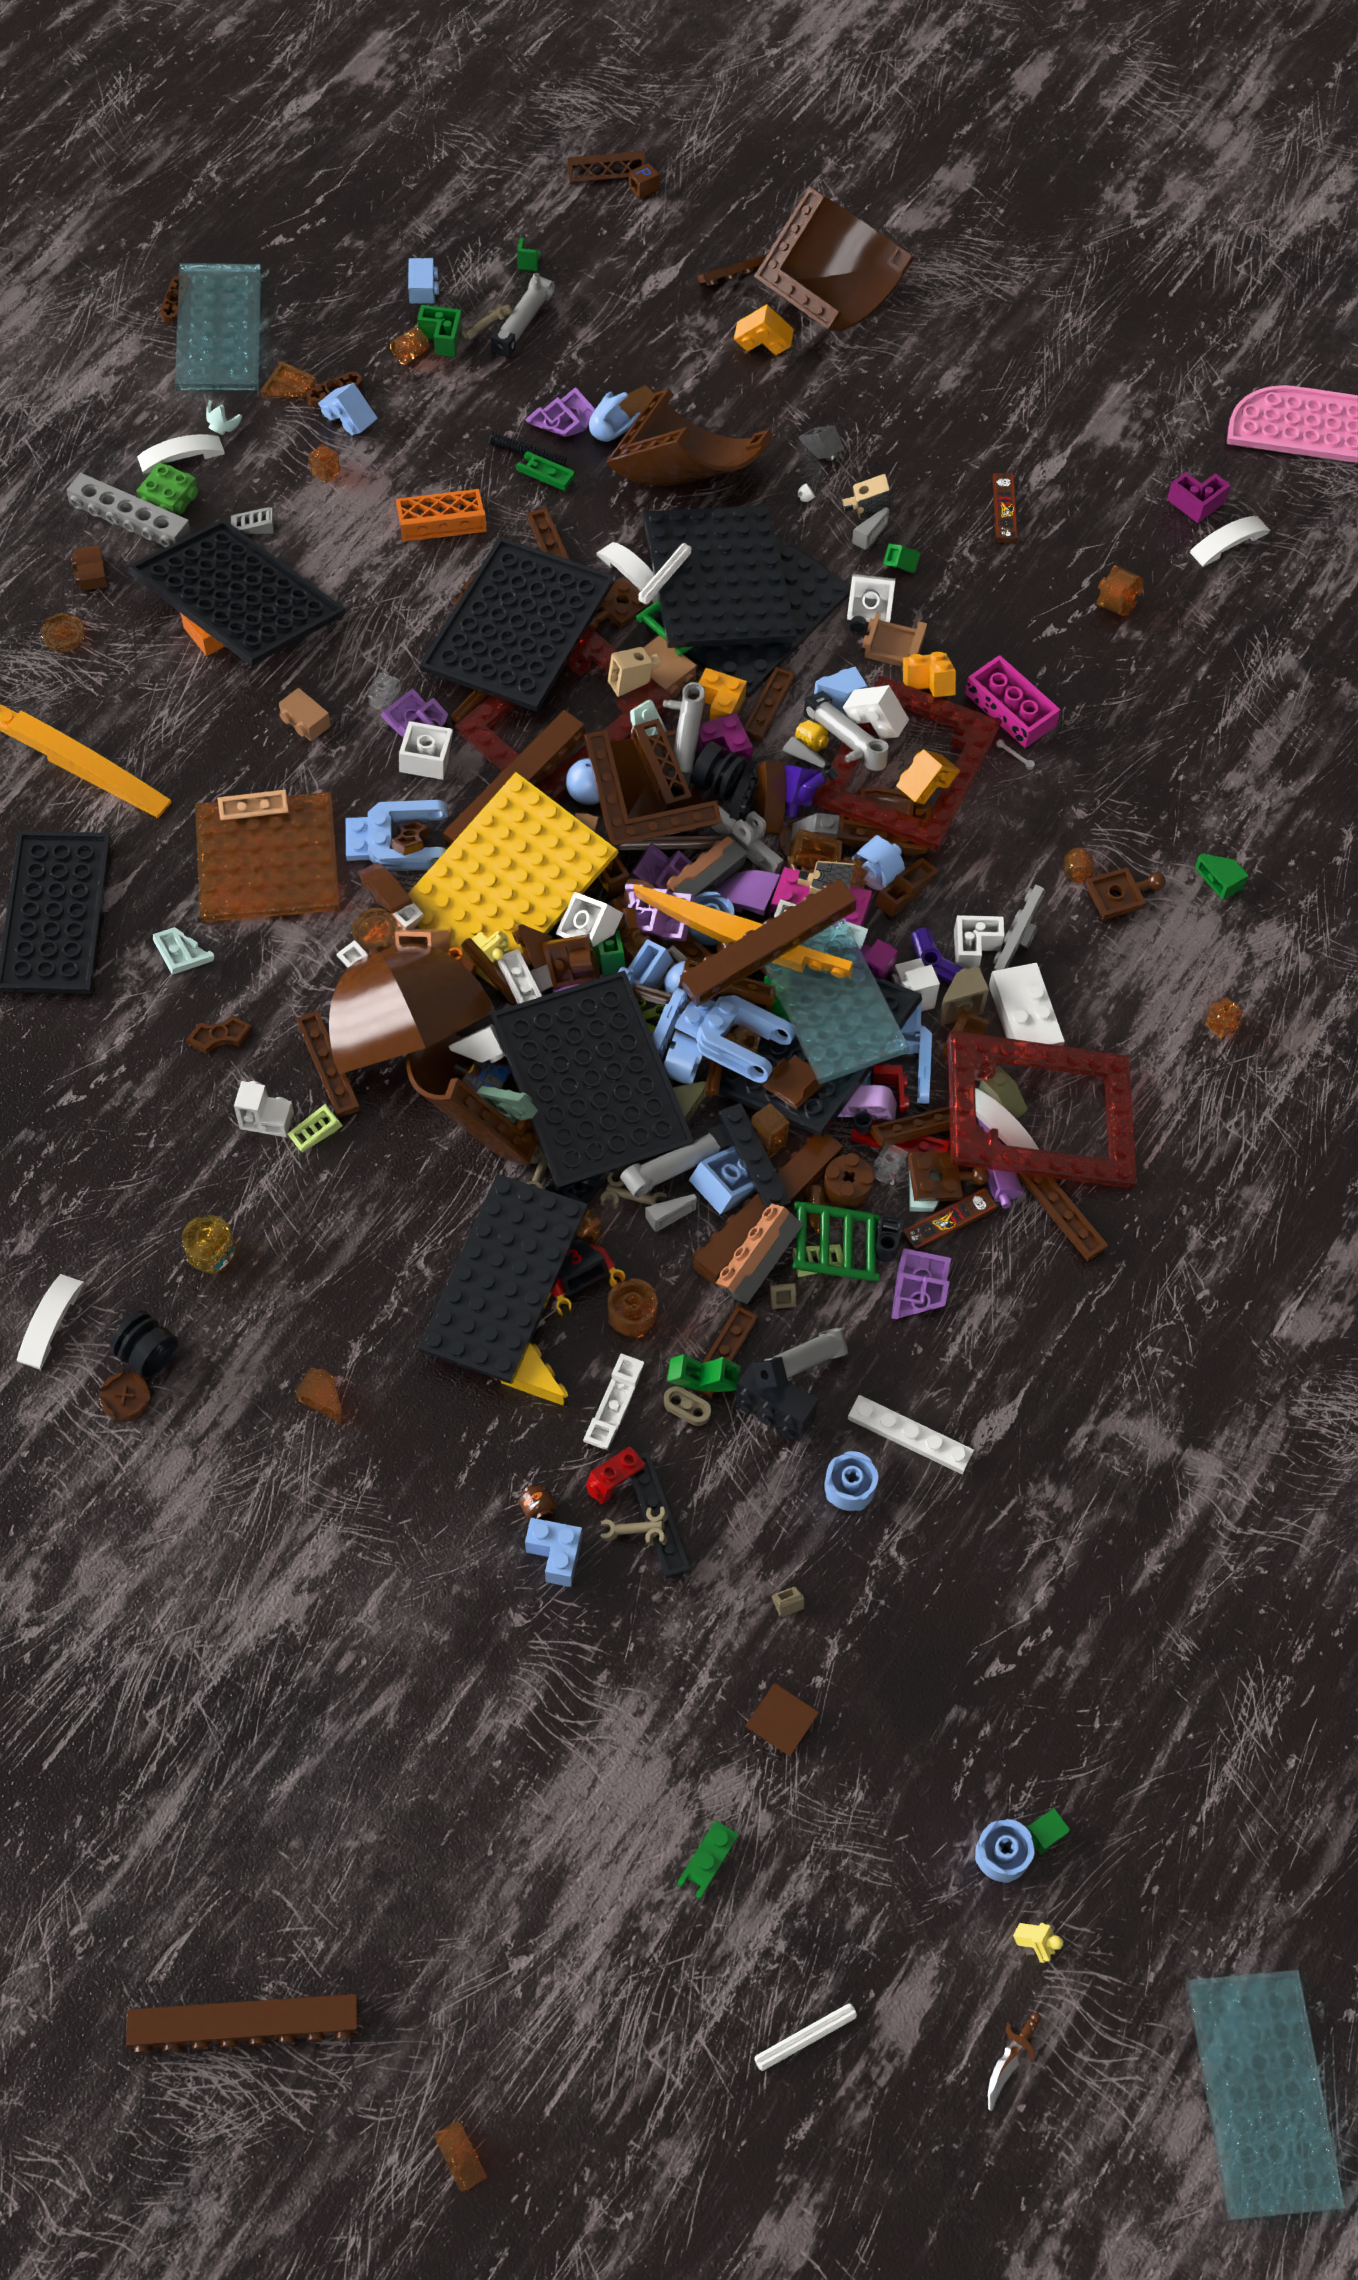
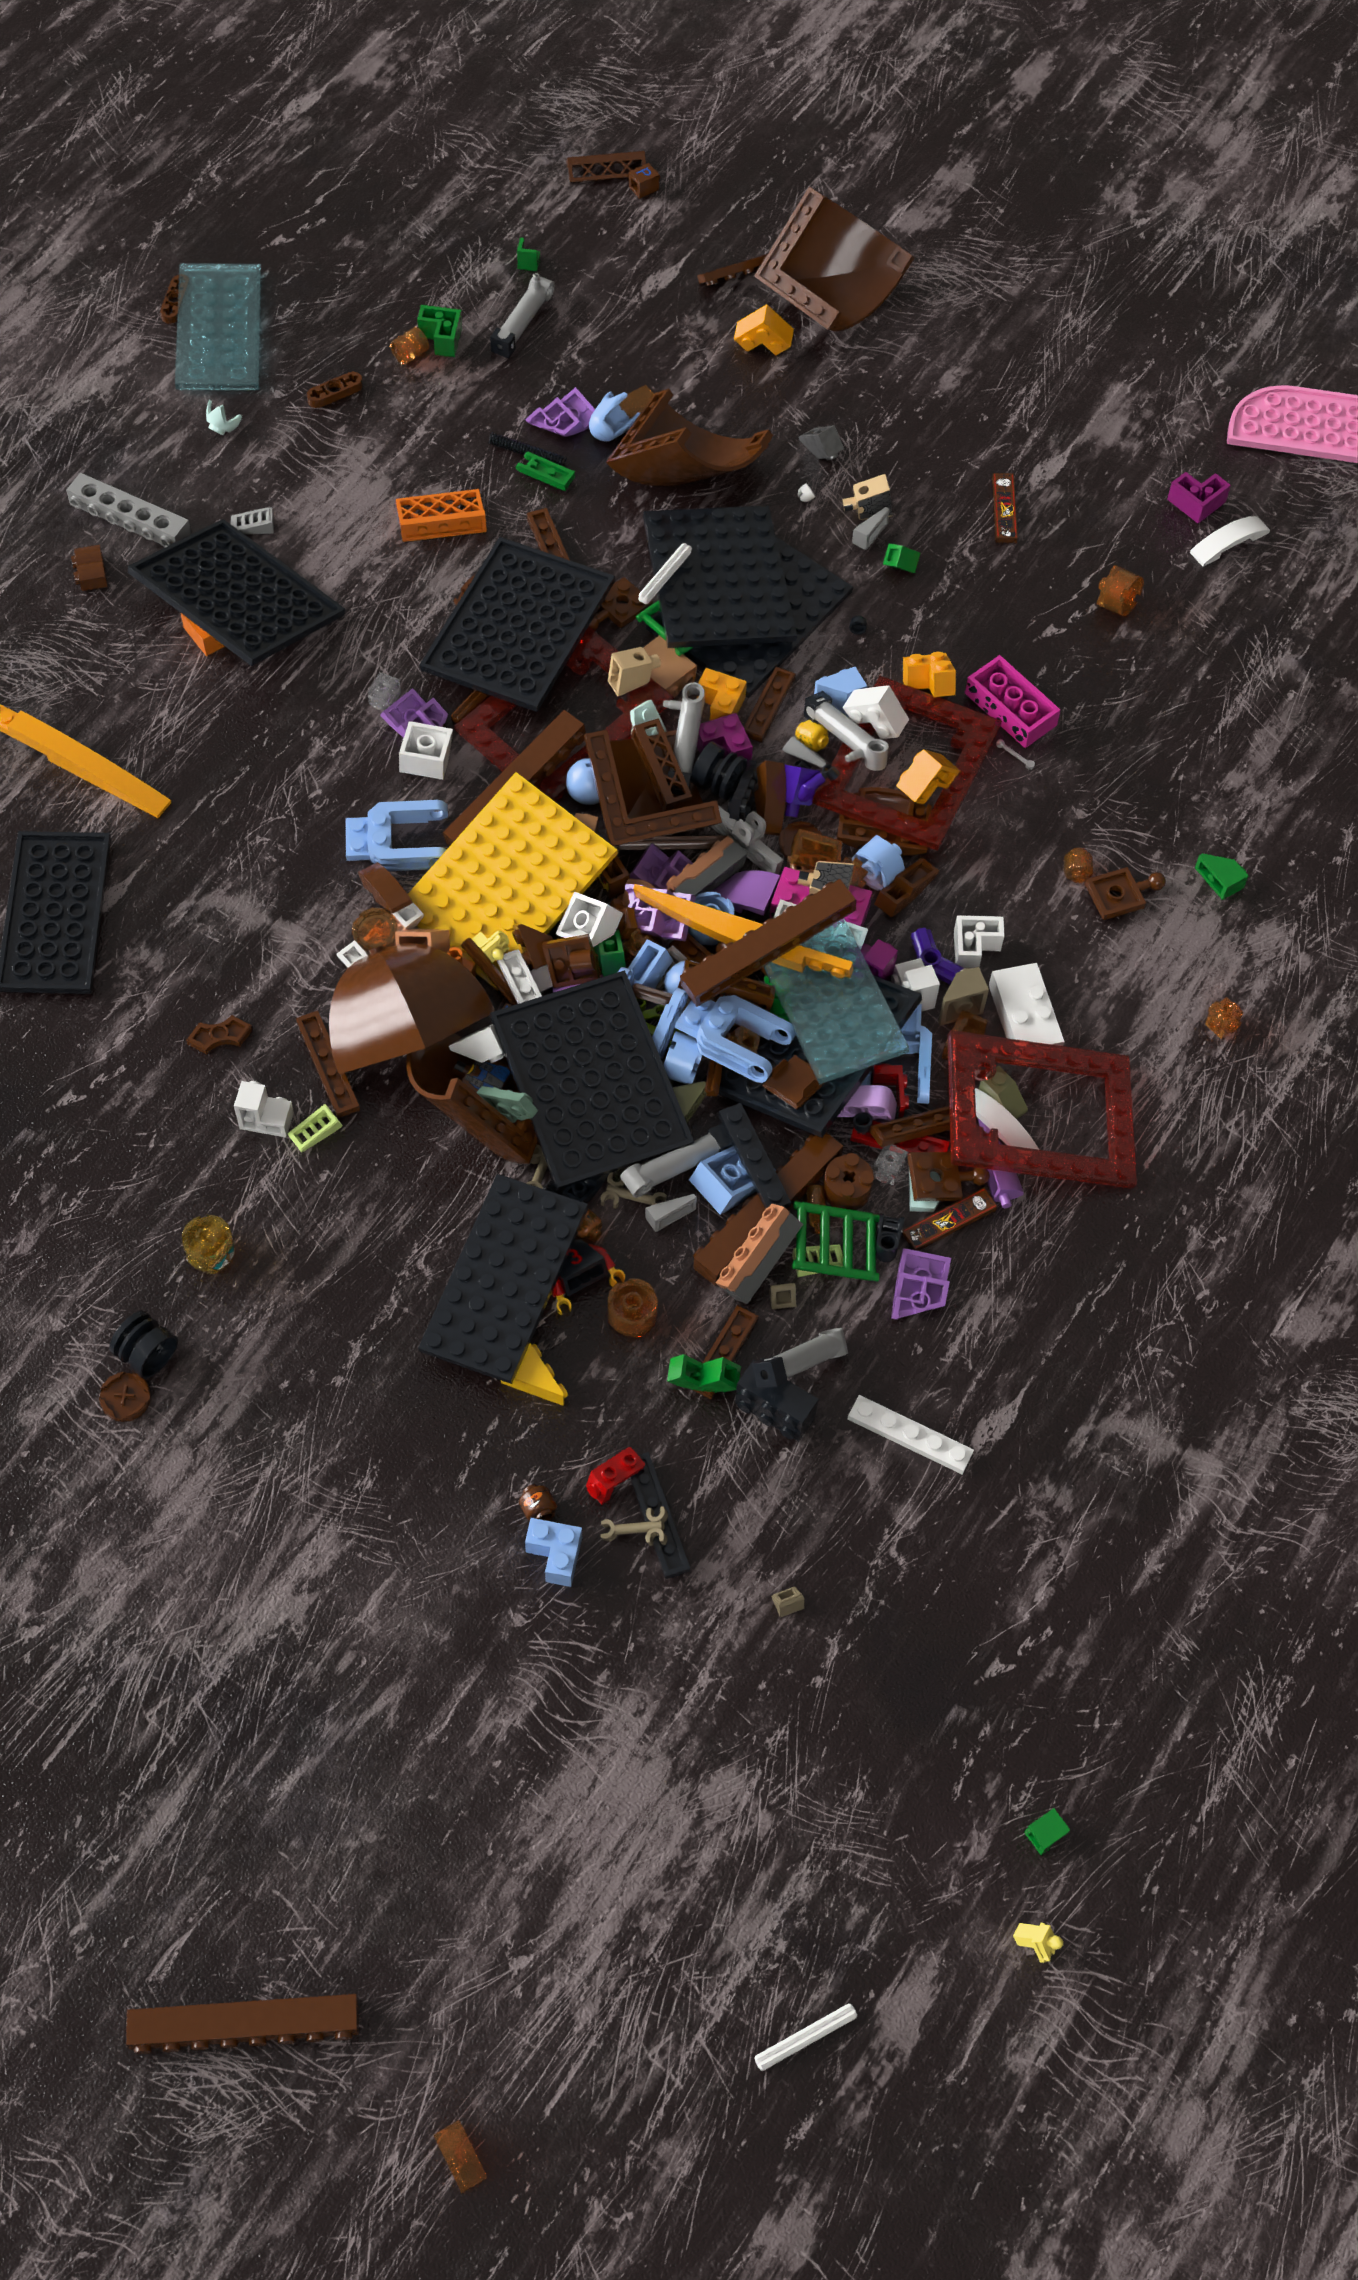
white slope [17,1274,84,1370] -> none
clear orange tile [40,613,85,652] -> none
bright green brick [136,462,198,516] -> none
white slope [138,434,225,474] -> none
light aqua wing [153,927,214,975] -> none
clear orange plate [195,792,340,922] -> none
light nougat slope [217,790,289,820] -> none
clear orange wing [260,361,317,397] -> none
medium nougat piece [279,688,331,741] -> none
clear orange slope [295,1367,344,1424] -> none
clear orange brick [308,443,340,483] -> none
light blue brick [318,383,378,435] -> none
reddish brown tile [391,820,429,856] -> none
light blue brick [408,258,439,304] -> none
dark tan bar [461,304,513,339] -> none
white slope [583,1354,644,1450] -> none
white slope [597,542,658,604] -> none
dark tan plate [664,1386,711,1426] -> none
green hinge [677,1820,739,1899] -> none
reddish brown piece [745,1683,819,1757] -> none
clear orange panel [751,1104,790,1158] -> none
flat silver slope [790,813,840,850] -> none
light blue brick [824,1451,878,1511] -> none
white slope [847,574,895,623] -> none
medium nougat panel [862,612,927,667] -> none
light blue brick [975,1819,1034,1883] -> none
piece [988,2013,1041,2111] -> none
light grey plate [993,885,1046,970] -> none
reddish brown plate [1014,1155,1108,1261] -> none
clear light blue plate [1187,1970,1345,2221] -> none

